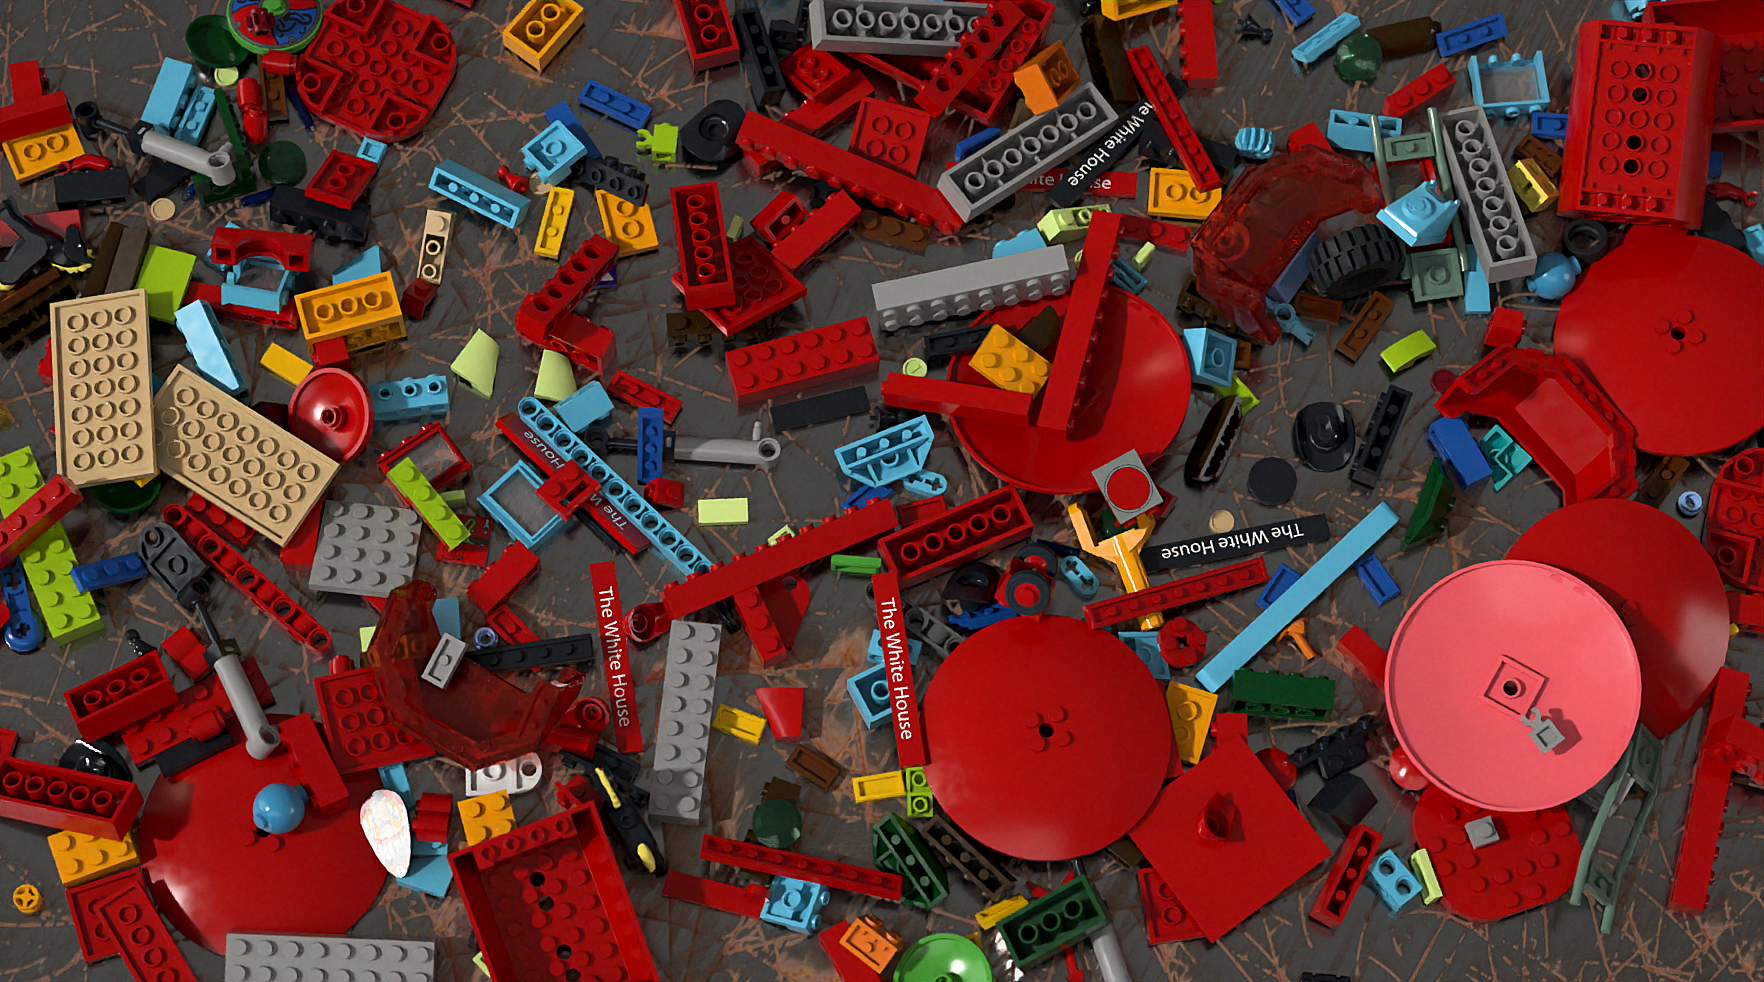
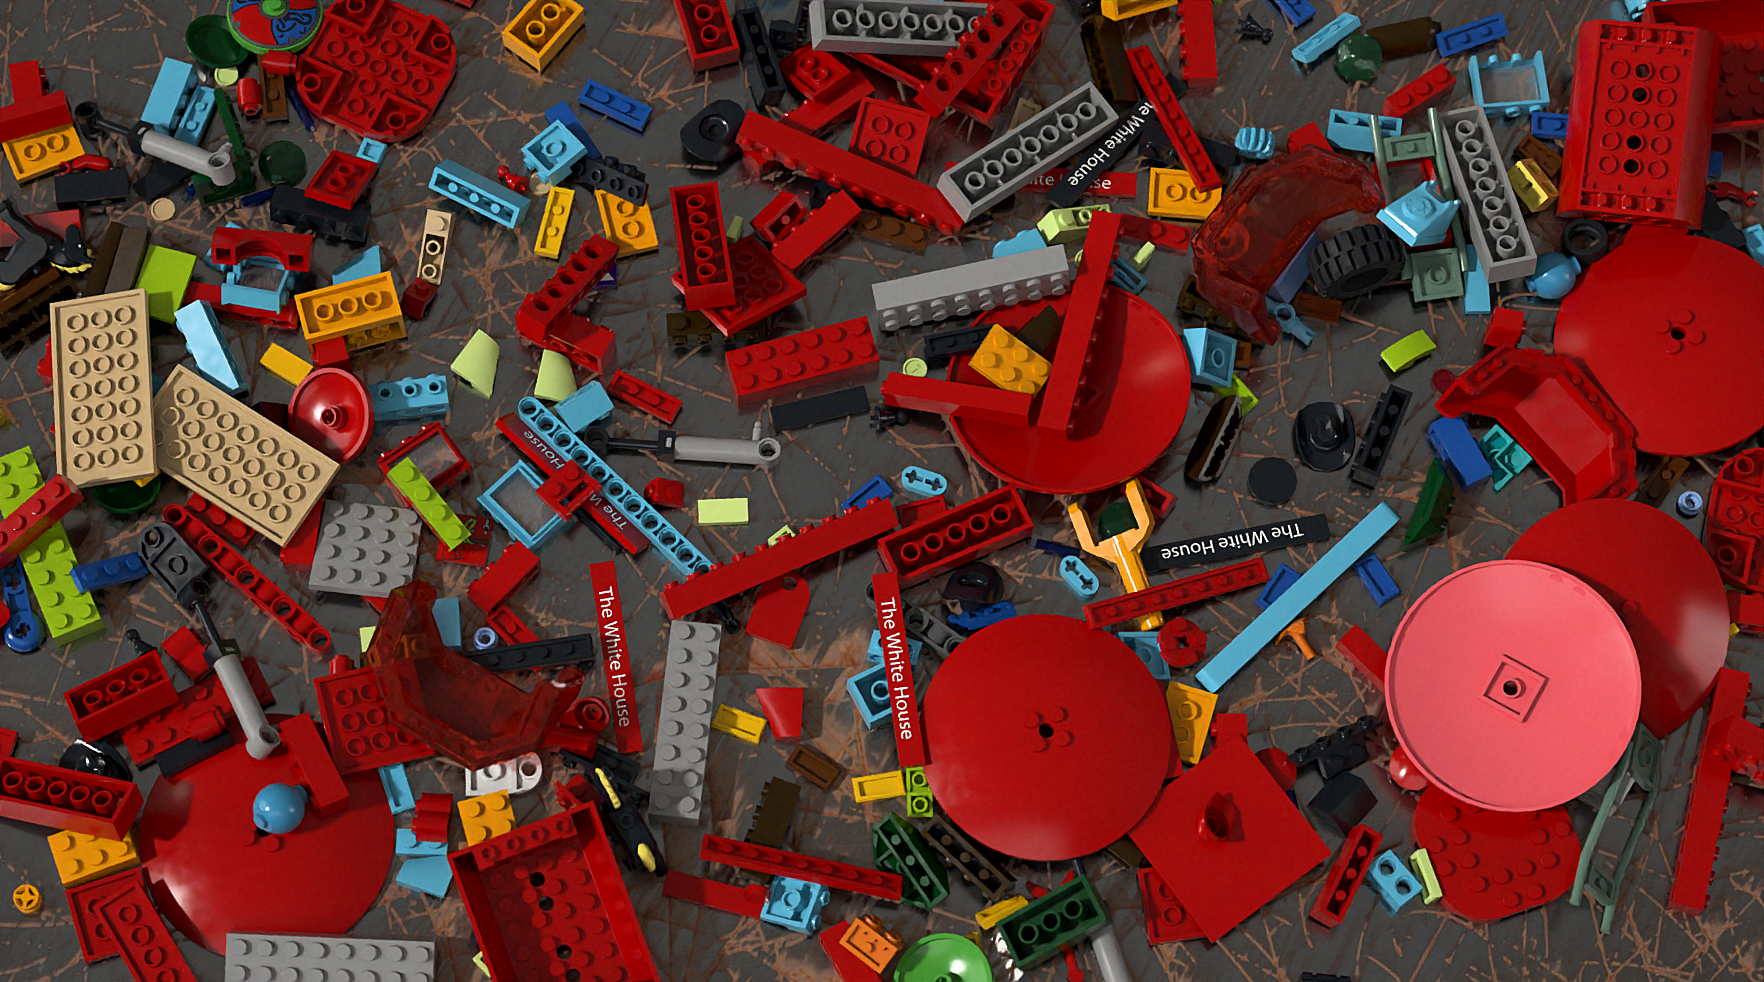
red brick [243,106,268,144] -> none
dark red gear [245,7,276,37] -> none
shield [360,789,412,878] -> none
light grey plate [421,632,469,689] -> none
yellowish green tile [439,489,467,508] -> none
red cap [622,602,671,642] -> none
lime brick [636,123,679,163] -> none
blue plate [637,407,664,483] -> none
red brick [733,586,787,669] -> none
clear green dish [752,799,803,849] -> none
bright green tile [831,554,881,574] -> none
medium azure wedge [834,415,934,489] -> none
blue tile [955,125,1001,163] -> none
brick [994,542,1058,622] -> none
orange brick [1013,40,1082,116] -> none
panel [1088,449,1163,528] -> none
tan piece [1209,510,1234,534] -> none
dark green brick [1227,667,1335,723] -> none
reddish brown plate [1335,290,1396,362] -> none
light grey plate [1465,816,1499,849] -> none
light grey plate [1520,707,1565,755] -> none

